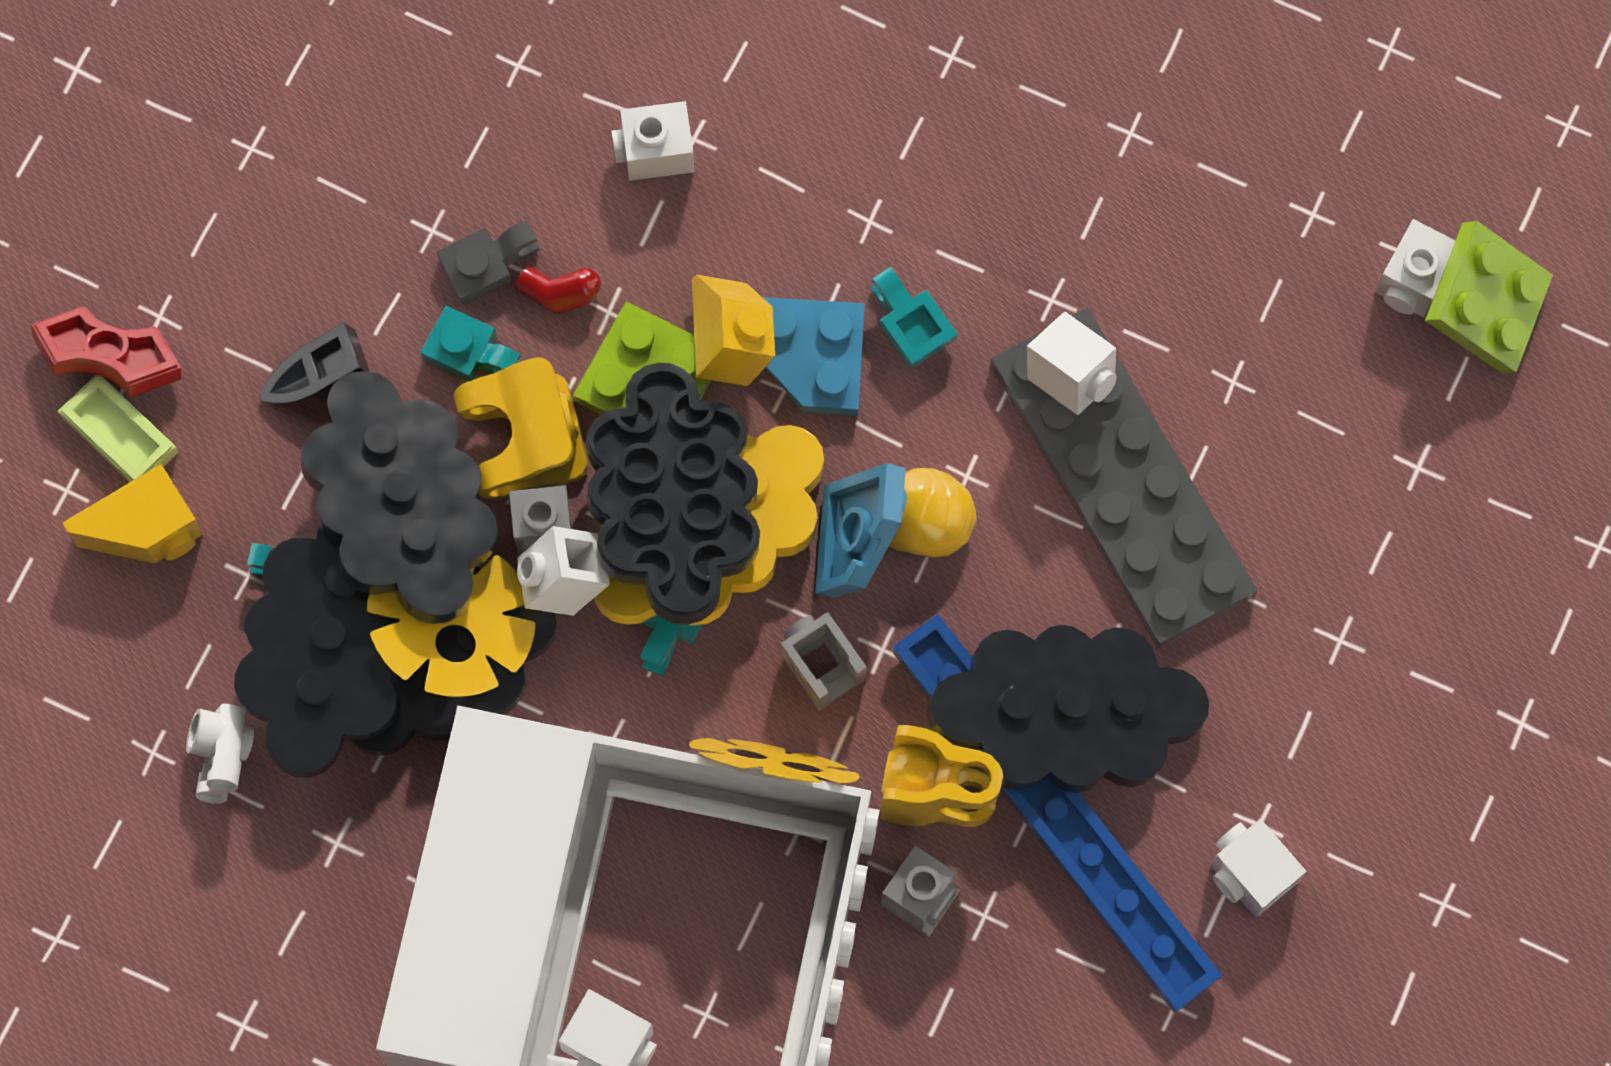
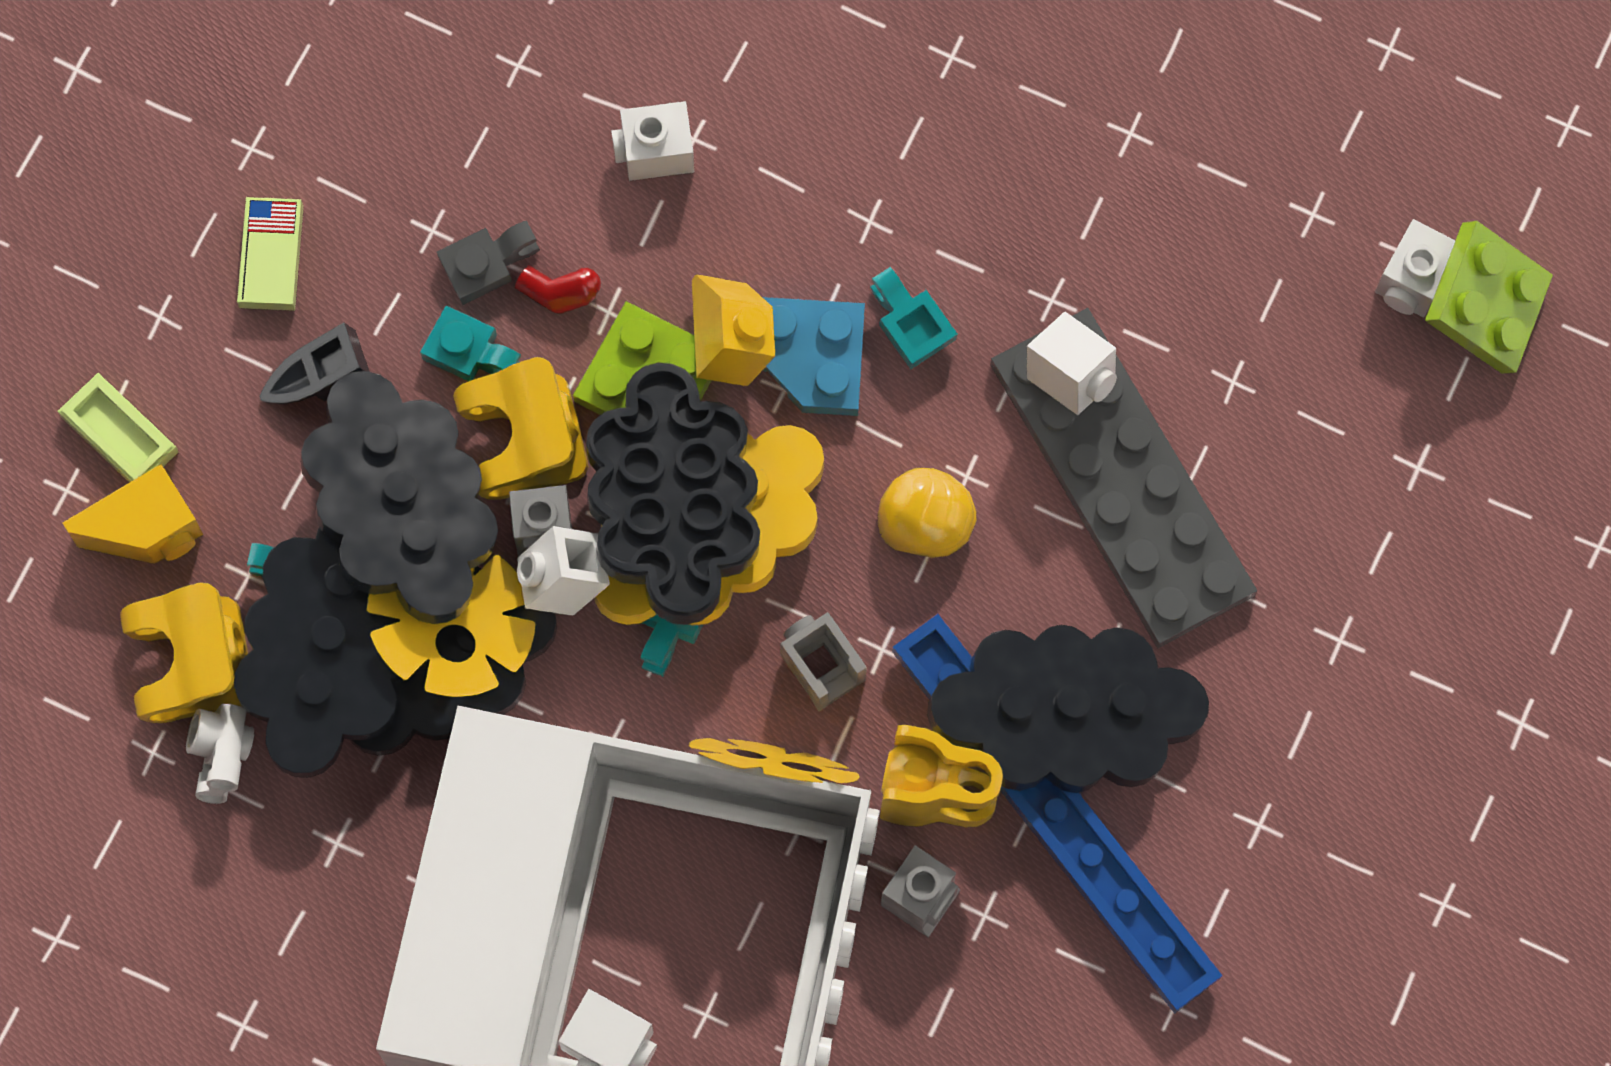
tile [31,306,181,398] -> none
dark azure plate [815,463,907,598] -> none
white brick [1211,818,1307,918] -> none
none -> yellow piece [120,582,248,723]
none -> yellowish green tile [237,197,303,311]

